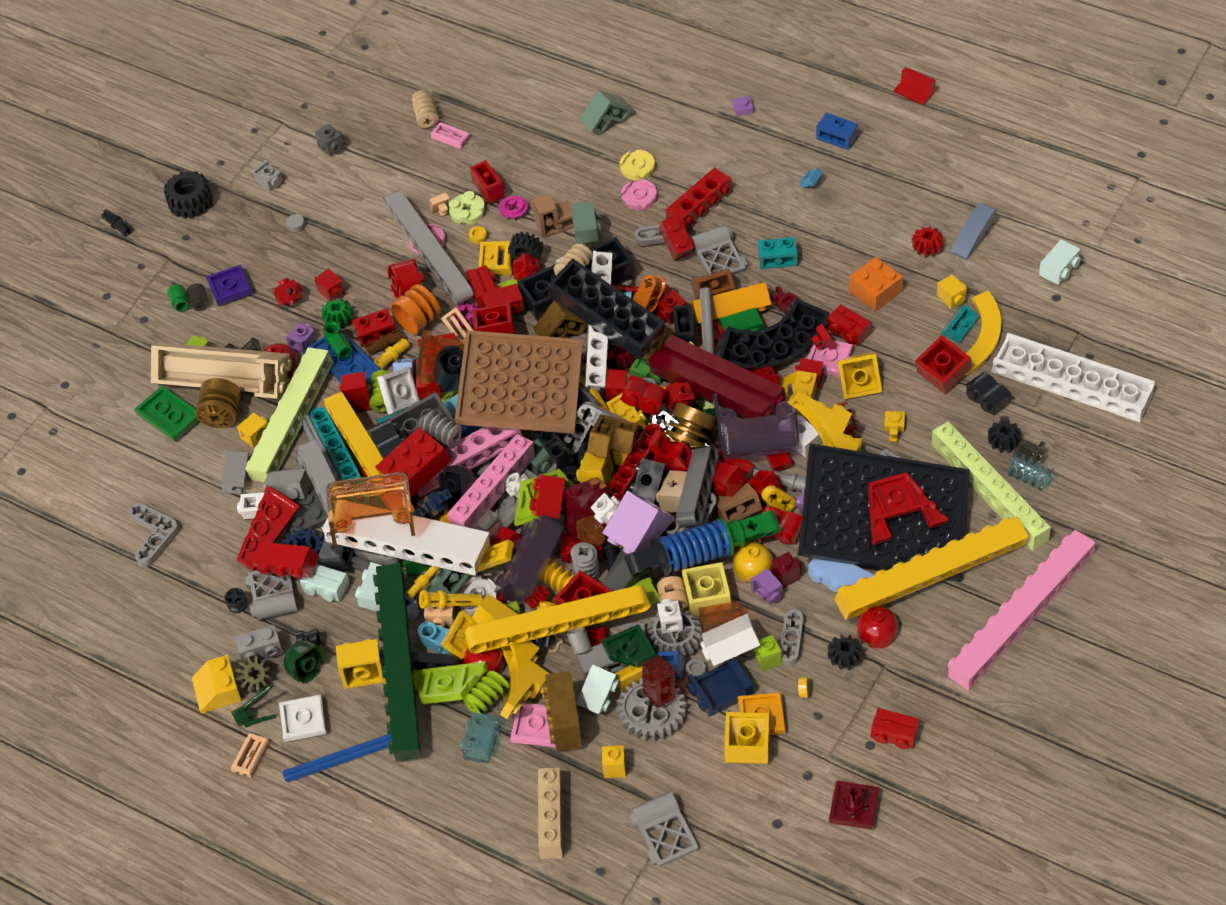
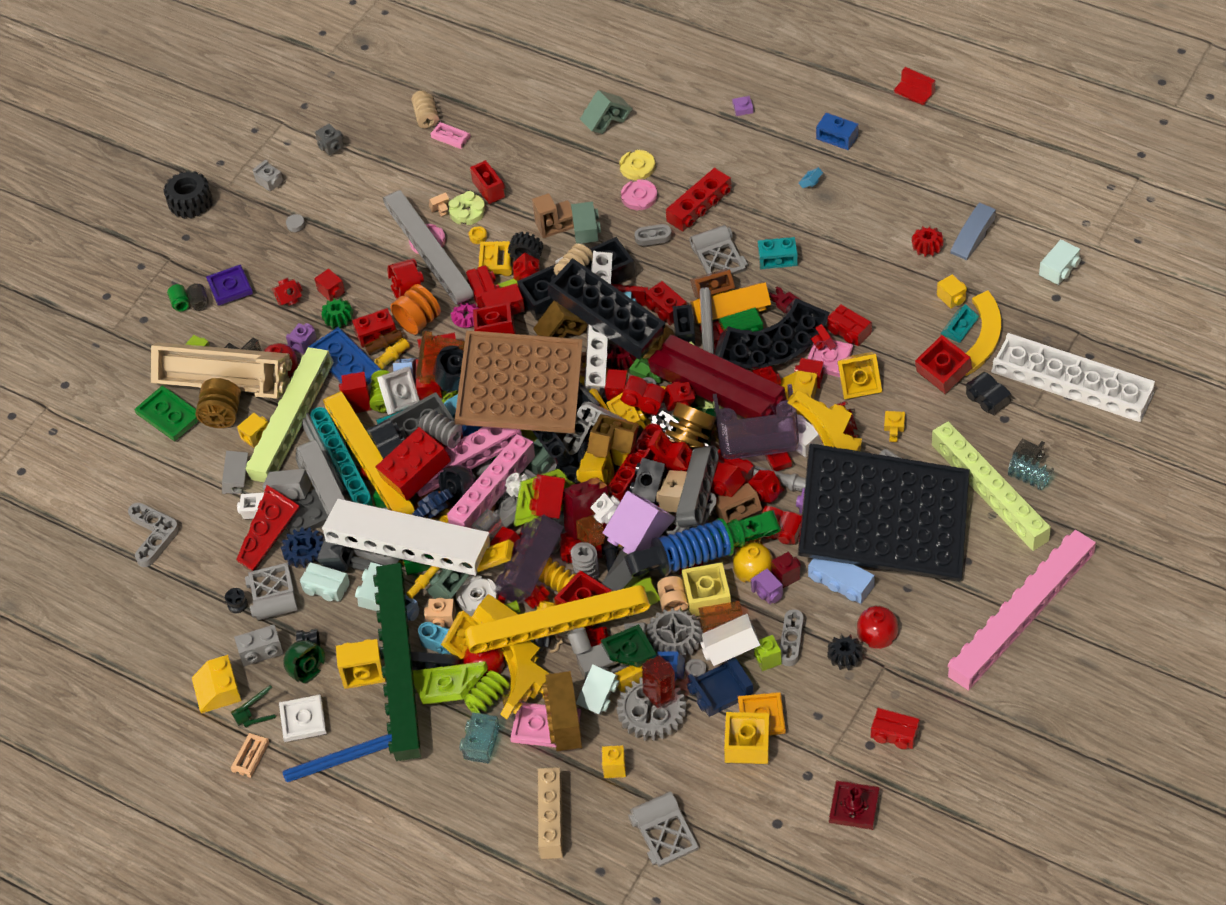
black axle [101,209,132,236] -> none
olive gear [235,656,271,692] -> none
red brick [251,541,319,579] -> none
green piece [323,321,353,359] -> none
clear orange windscreen [326,472,416,547] -> none
yellow pin [419,590,482,609] -> none
light nougat tile [441,307,473,348] -> none
dark pink gear [499,196,528,220] -> none
orange piece [633,275,666,312] -> none
white brick [657,599,683,634] -> none
red brick [658,215,694,261] -> none
yellow beam [762,485,796,512] -> none
yellow tile [798,677,809,698] -> none
yellow brick [834,516,1029,621] -> none
orange brick [849,256,903,312] -> none
red wing [868,472,948,545] -> none
black gear [988,420,1021,453] -> none

